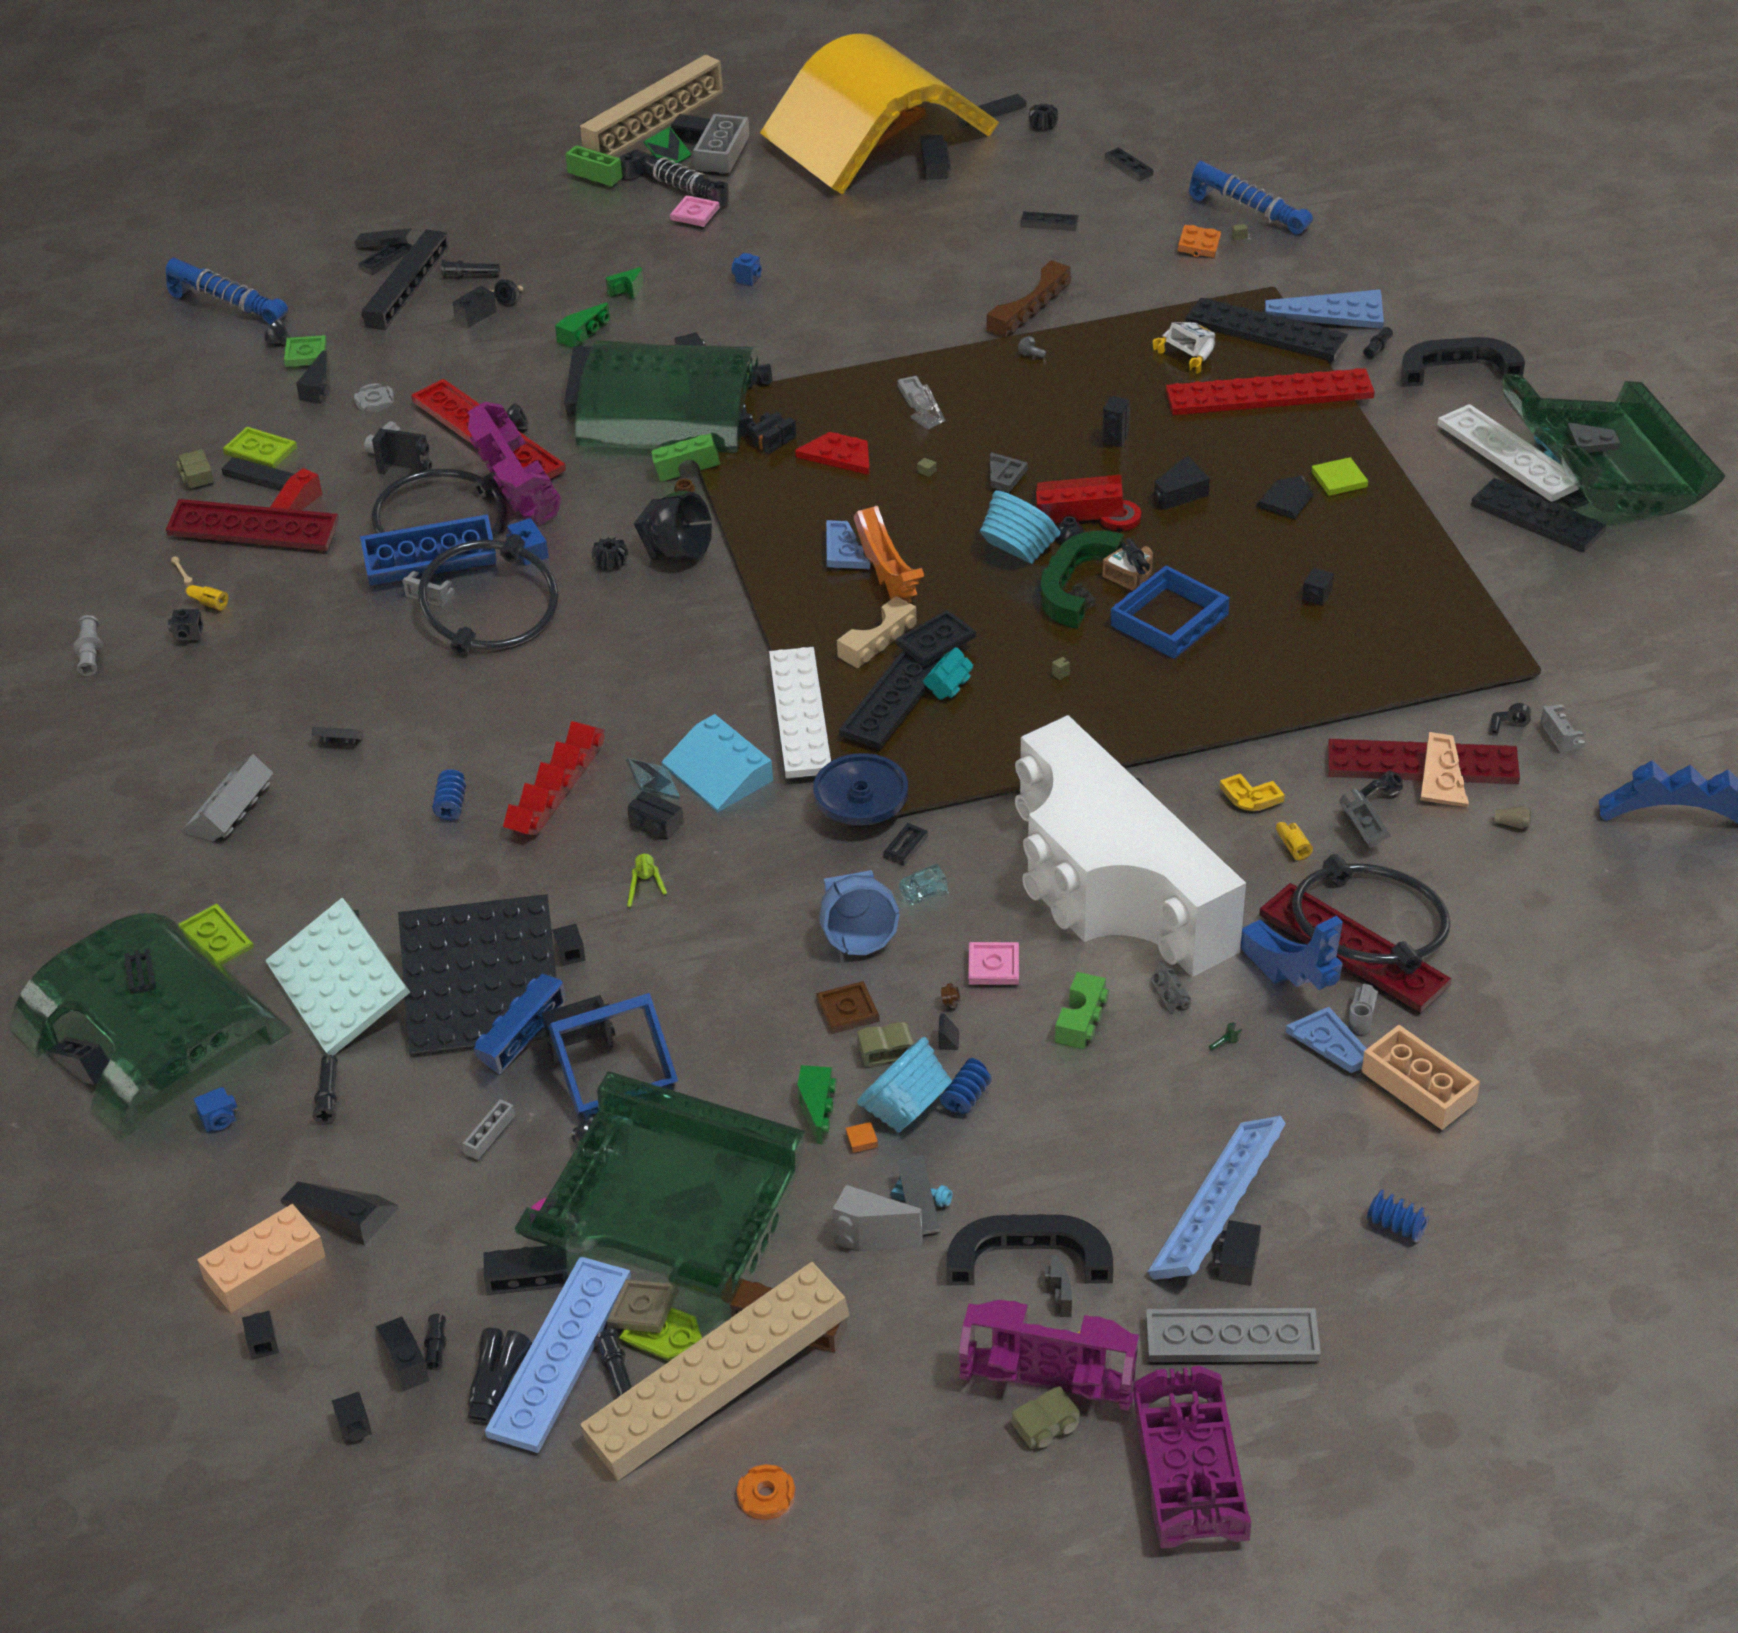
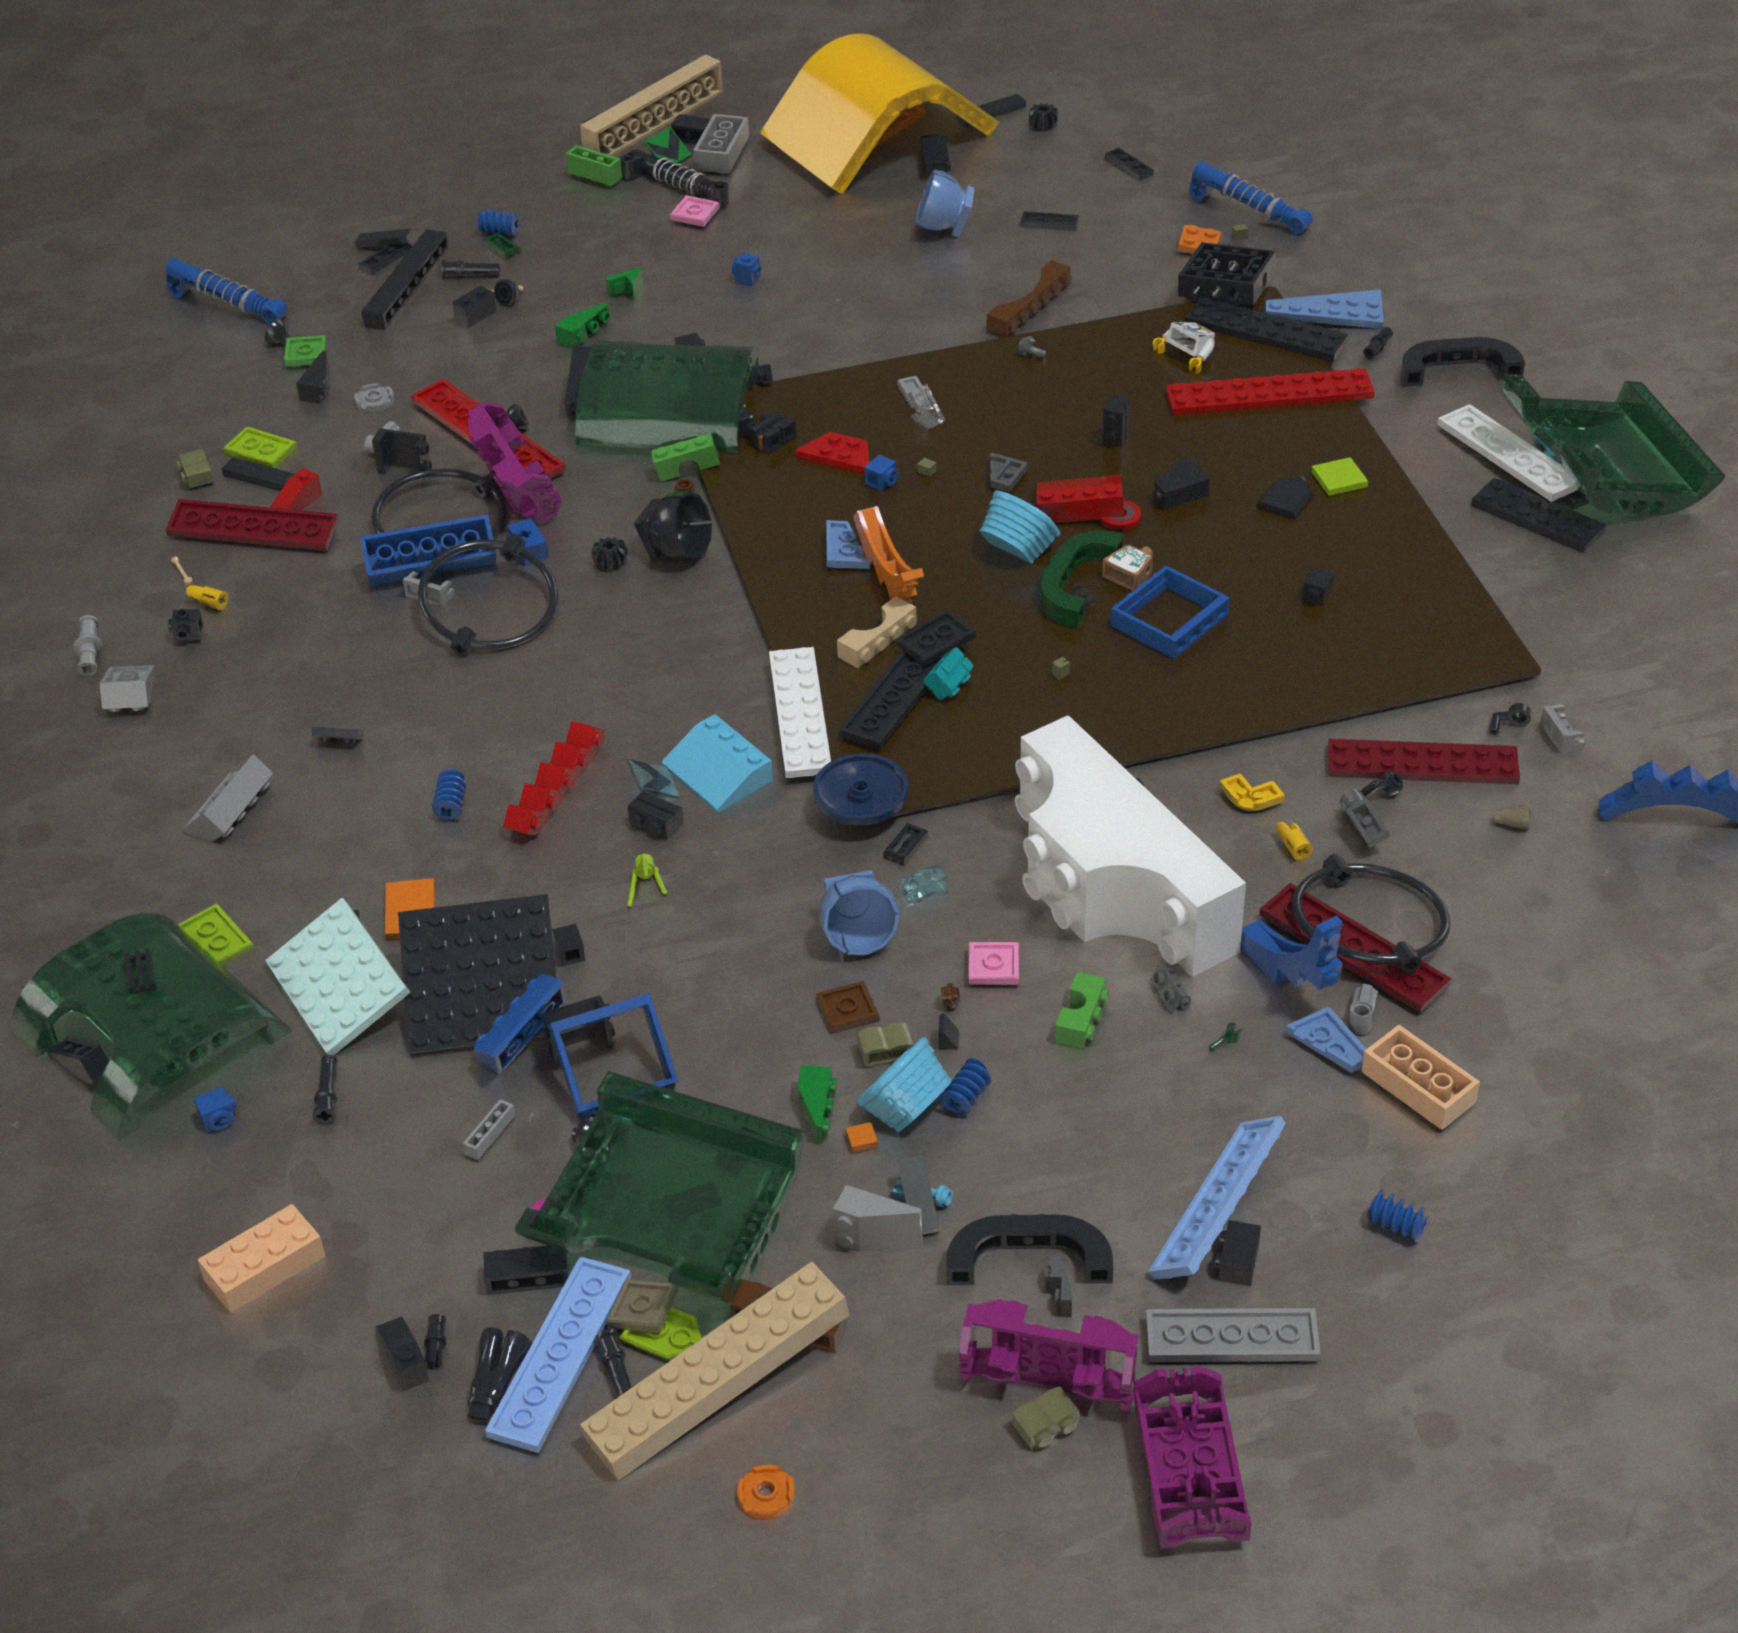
black brick [242,1310,279,1360] -> none
black wedge [280,1181,398,1245] -> none
black brick [332,1391,372,1444] -> none
black brick [1055,516,1084,544] -> none
black pin [1121,539,1150,574] -> none
light nougat wing [1420,732,1469,807] -> none
dark grey wing [1567,423,1620,454] -> none
none -> light grey slope [99,665,155,712]
none -> orange tile [385,878,435,940]
none -> blue piece [477,209,519,236]
none -> dark green tile [483,233,521,260]
none -> blue brick [864,455,899,491]
none -> medium blue plate [915,170,975,238]
none -> black brick [1178,242,1276,306]

